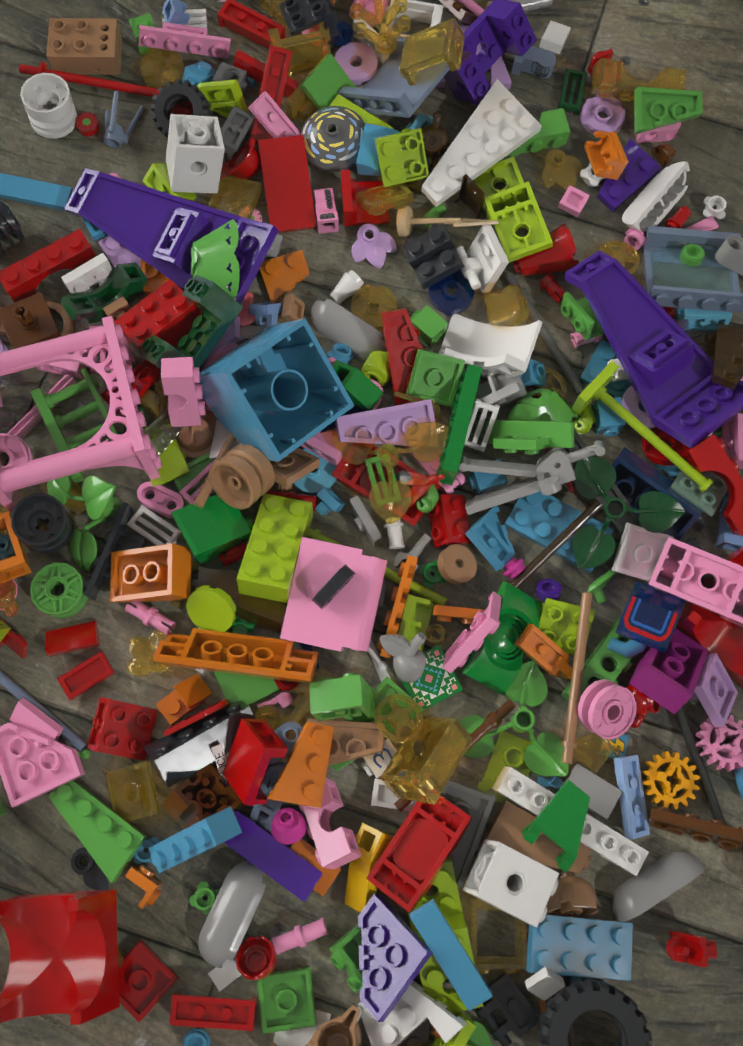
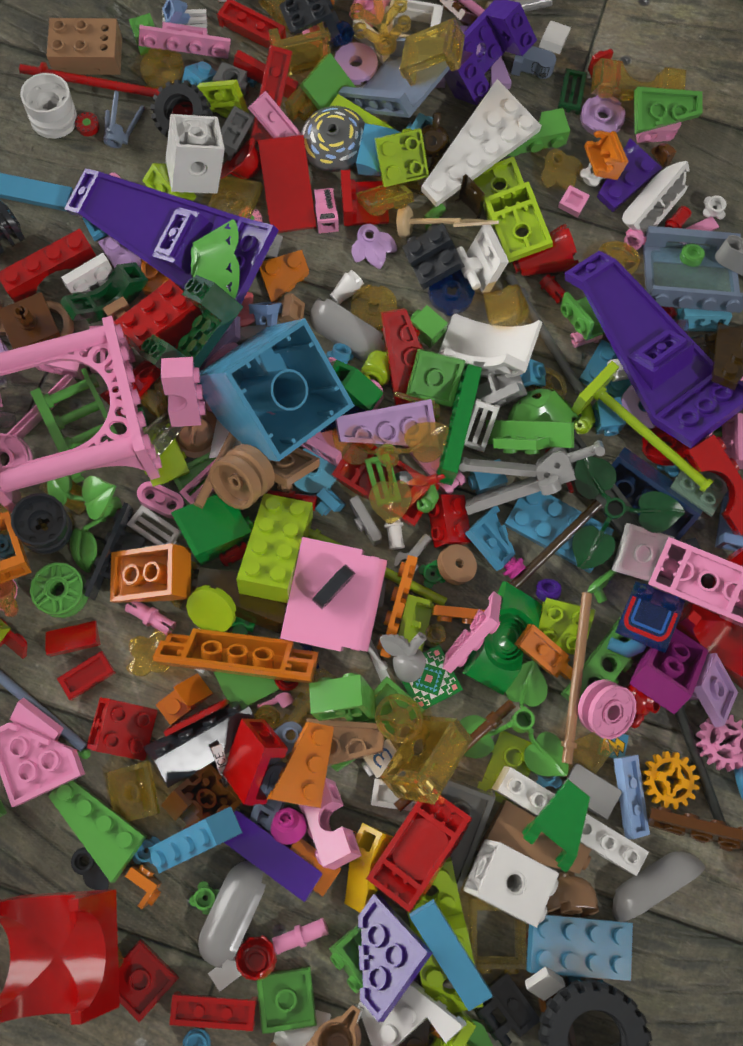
red hips [666,930,717,967] -> none

